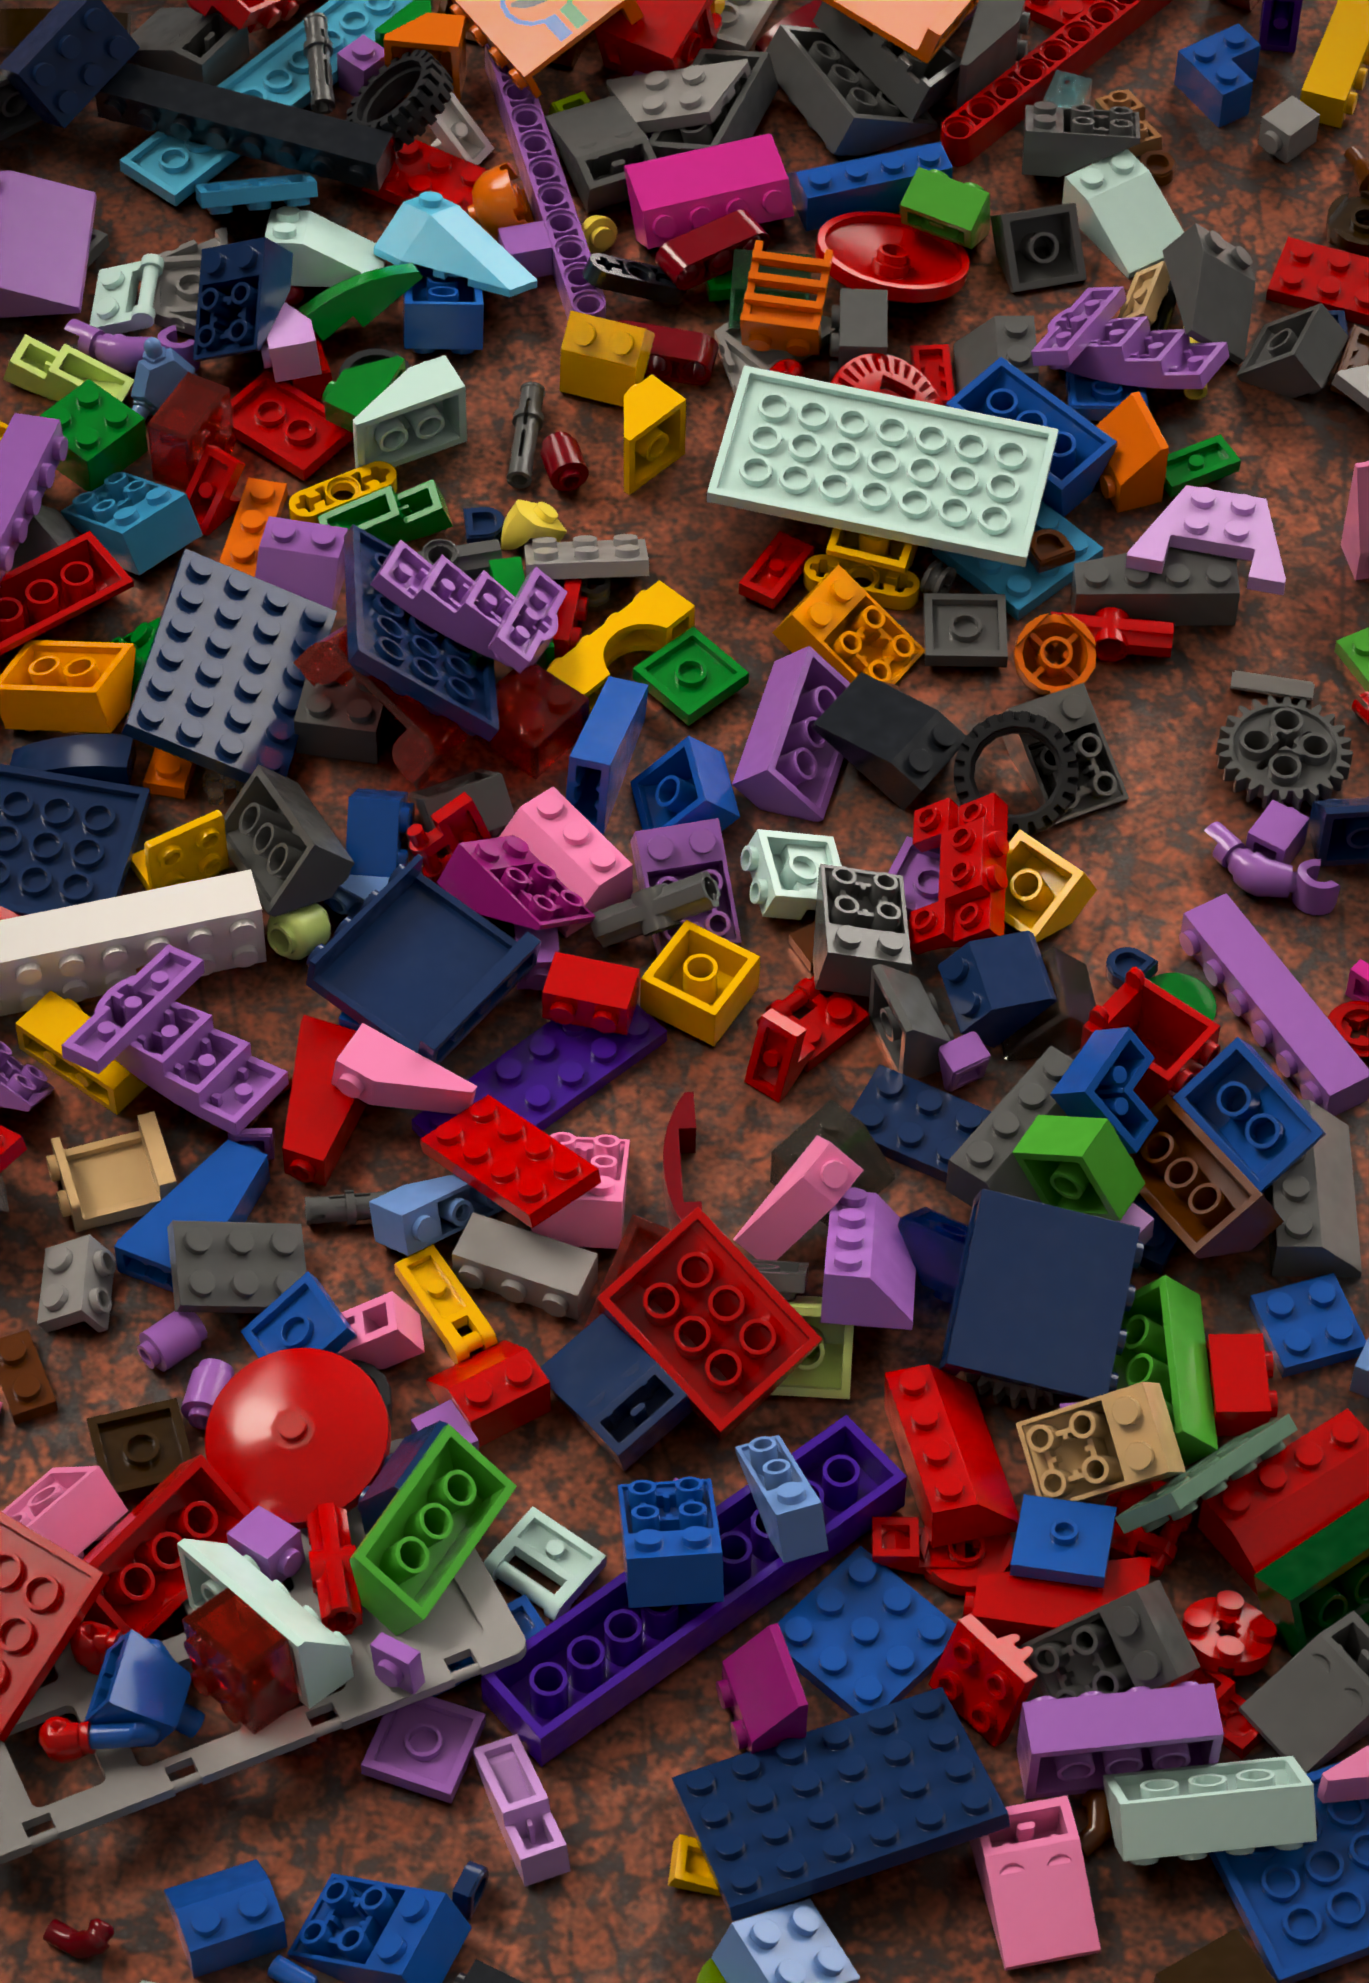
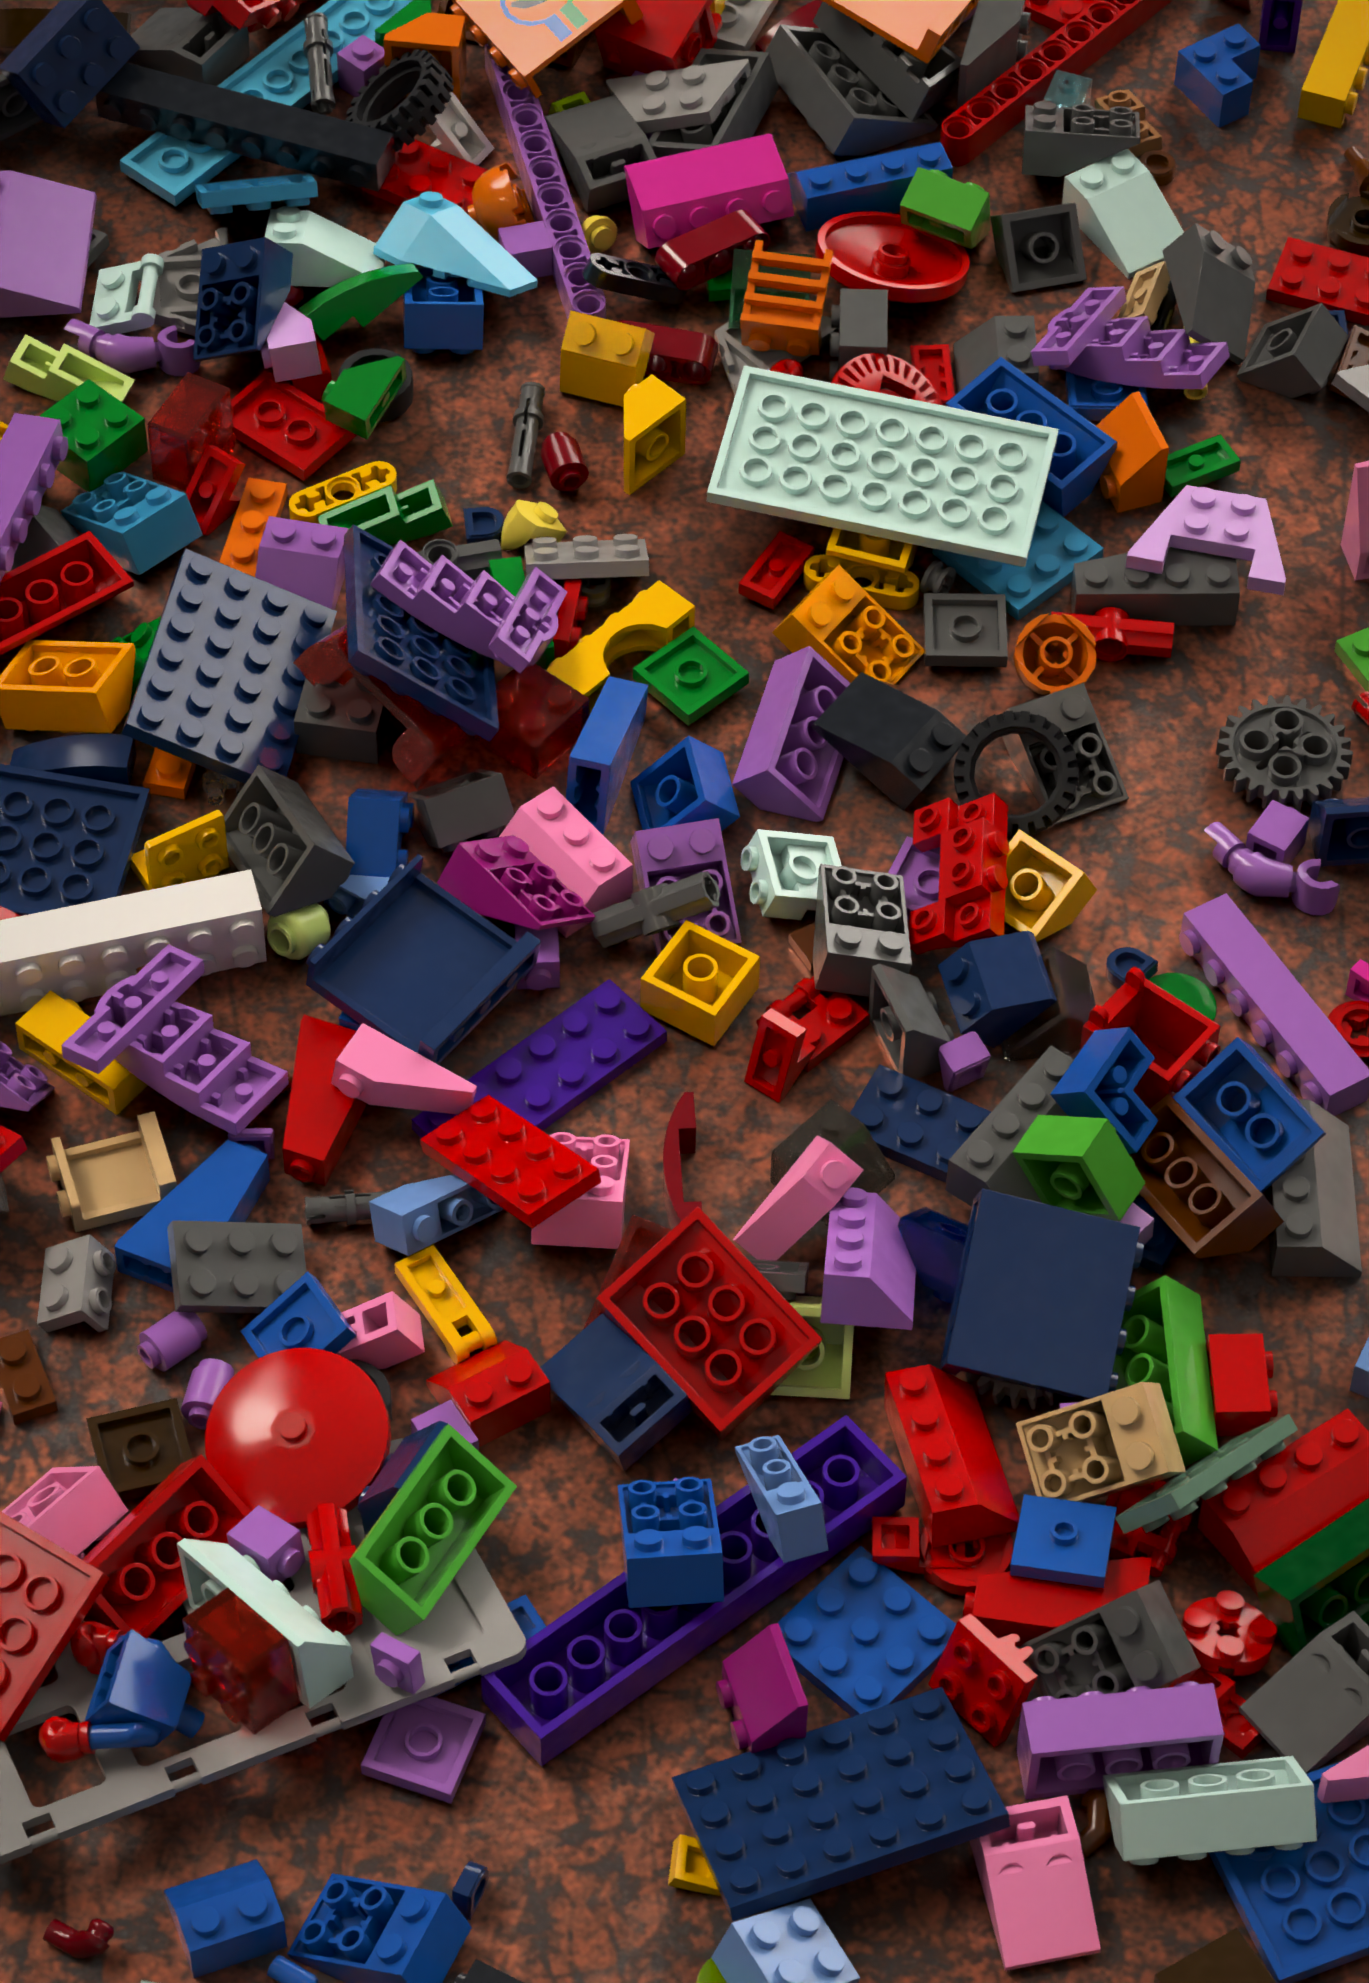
medium blue rock [131,337,210,420] -> none
light aqua slope [353,355,467,468] -> none
red plate [407,792,492,885] -> none
light grey brick [452,1212,598,1321] -> none
lavender slope [472,1734,571,1887] -> none
light aqua plate [484,1506,607,1621] -> none
red brick [542,952,640,1035] -> none
reddish brown tile [1028,529,1076,573] -> none
light grey tile [1230,670,1315,701] -> none
blue plate [1249,1273,1366,1378] -> none
light grey brick [1258,95,1320,163] -> none

